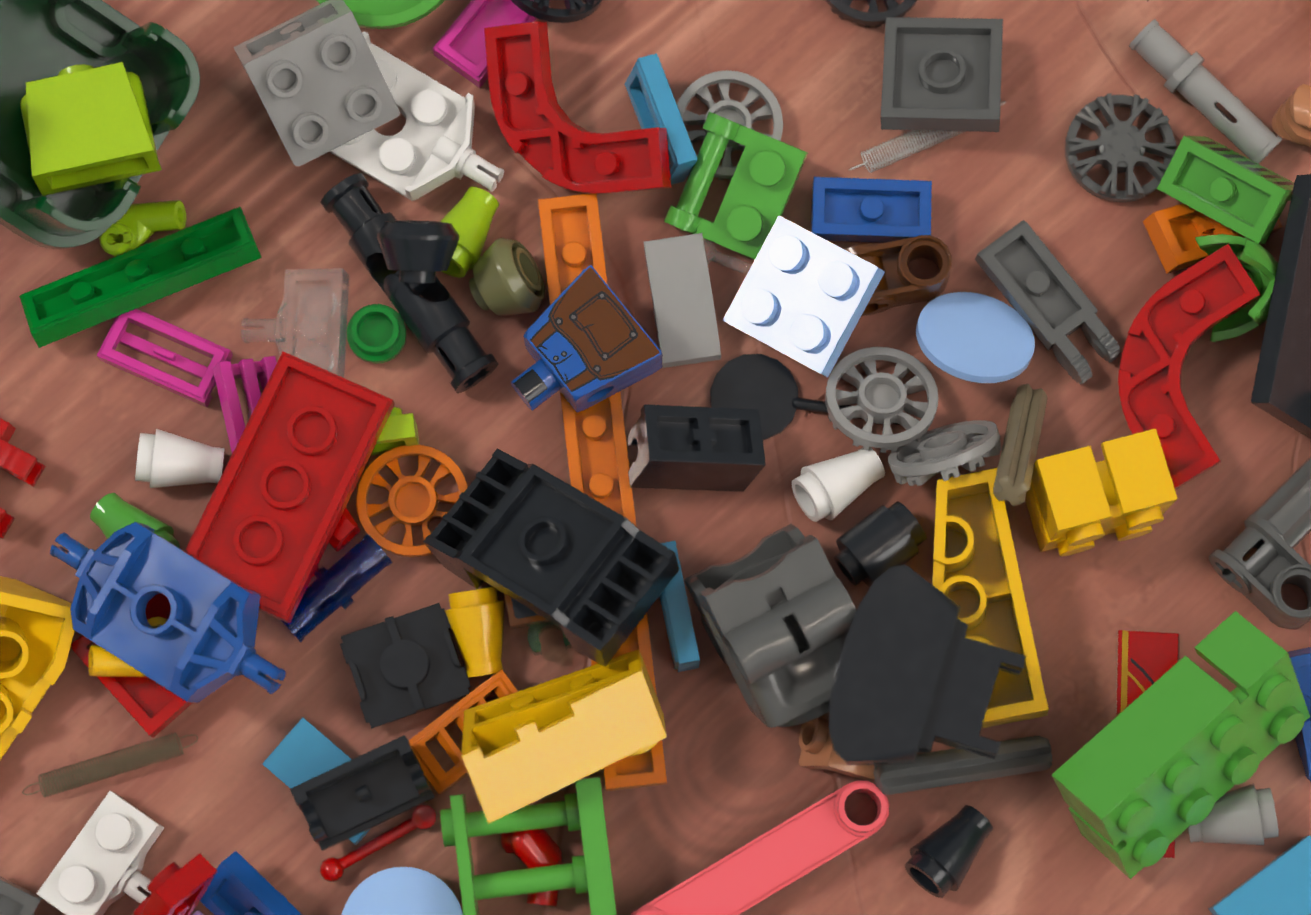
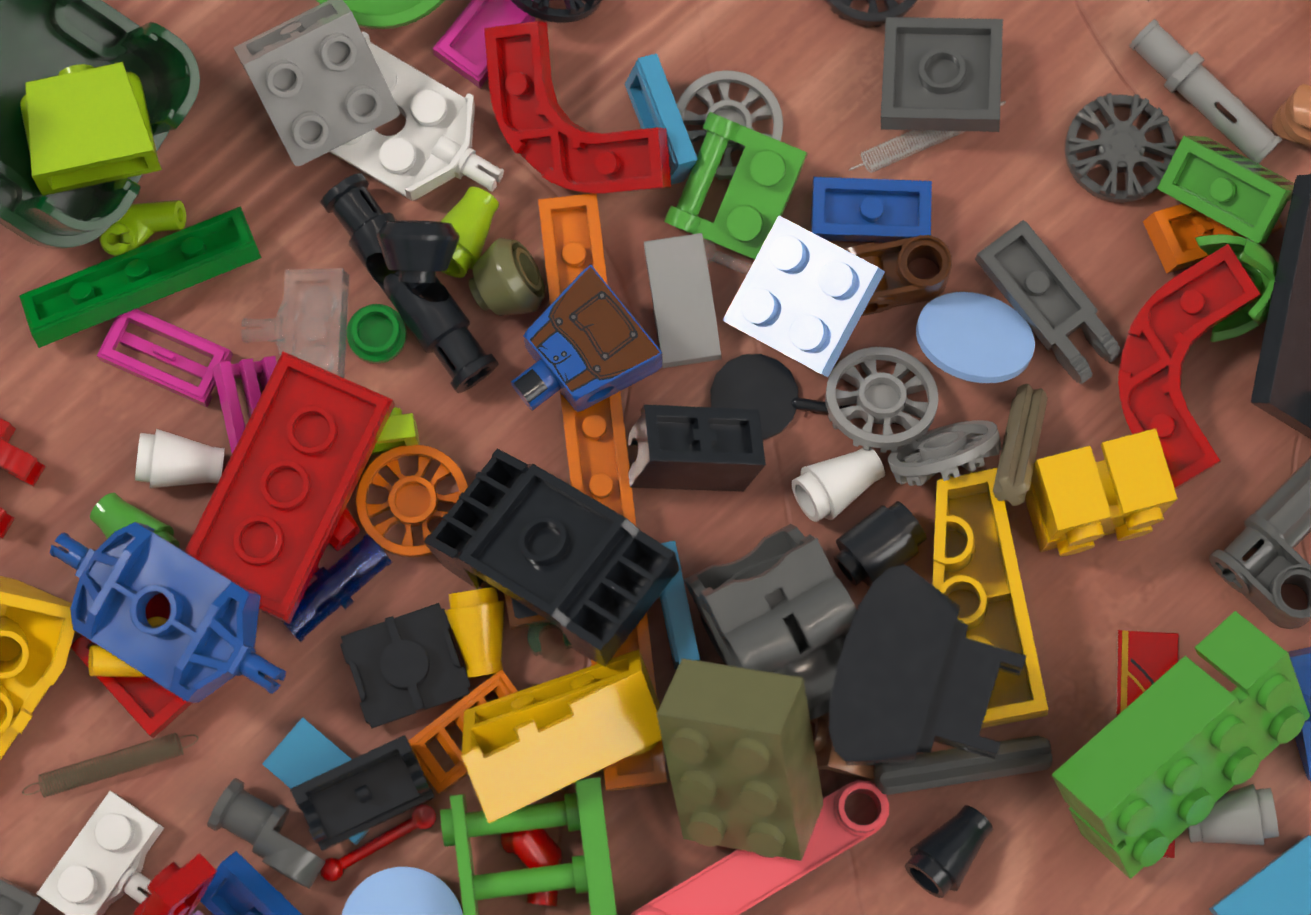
none -> dark grey connector [207,778,325,889]
none -> olive brick [657,658,823,861]

